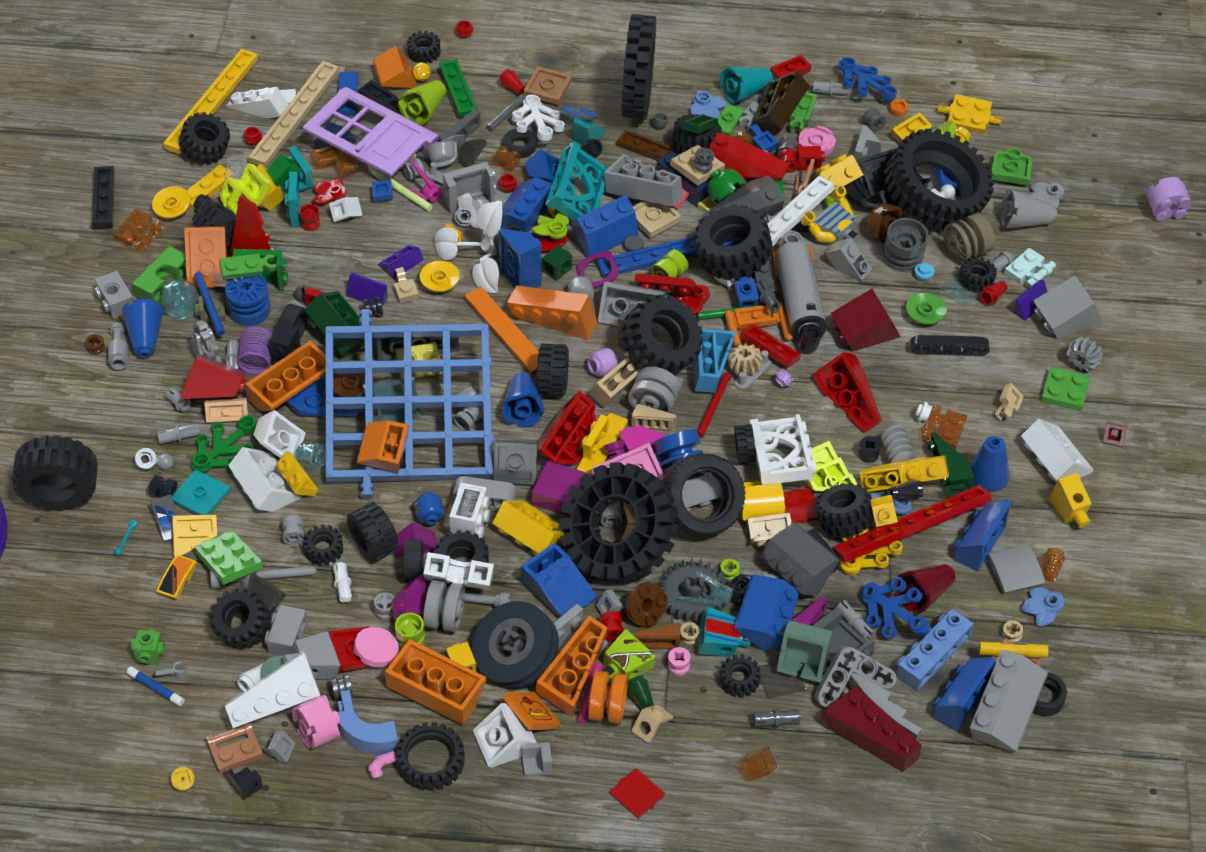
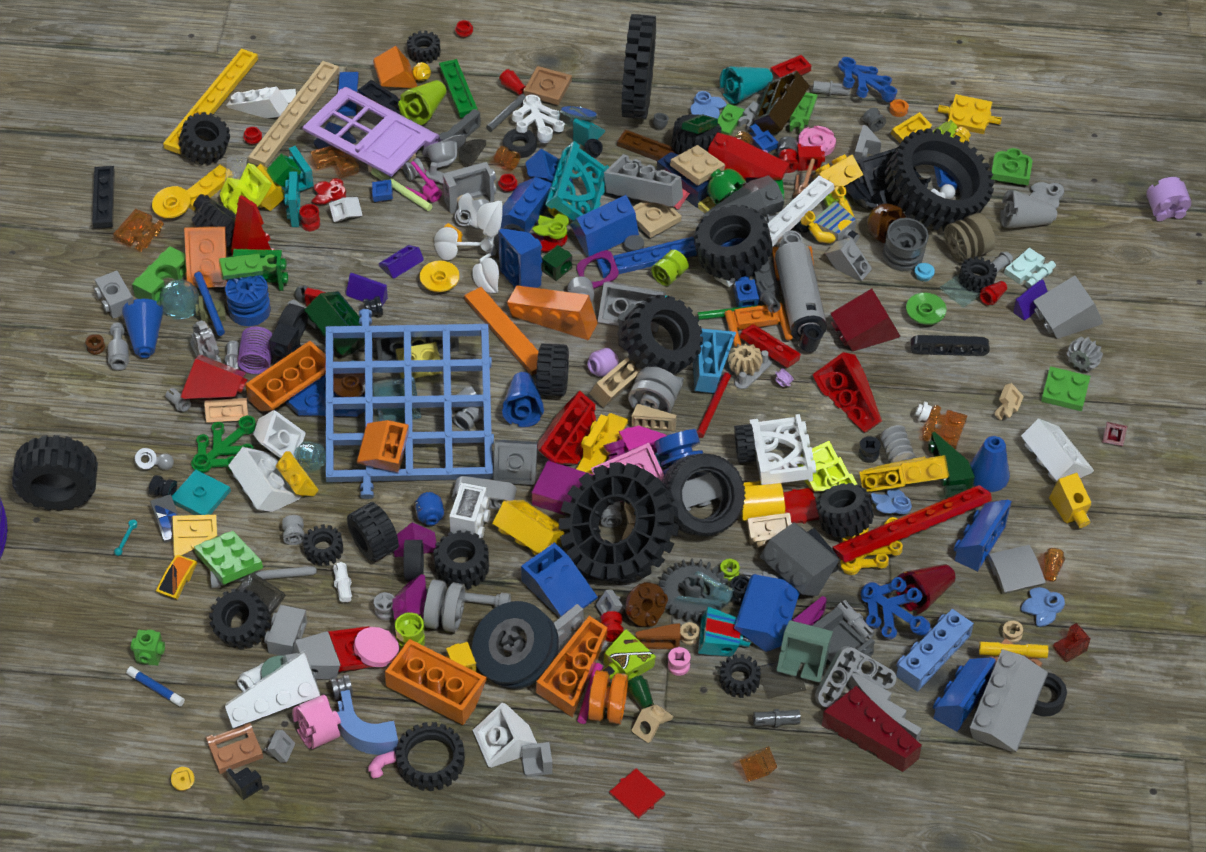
light grey hand [154,662,187,679] -> none
light grey axle [157,424,201,444] -> none
tan plate [394,267,419,303] -> none
white arch [423,552,494,591] -> none
orange tile [503,692,561,730] -> none
red plate [634,273,698,295] -> none
red plate [674,285,710,315] -> none
dark grey wheel [693,148,715,172] -> none
yellow brick [870,495,898,527] -> none
black cone [890,479,923,500] -> none
none -> clear red panel [1053,623,1091,662]

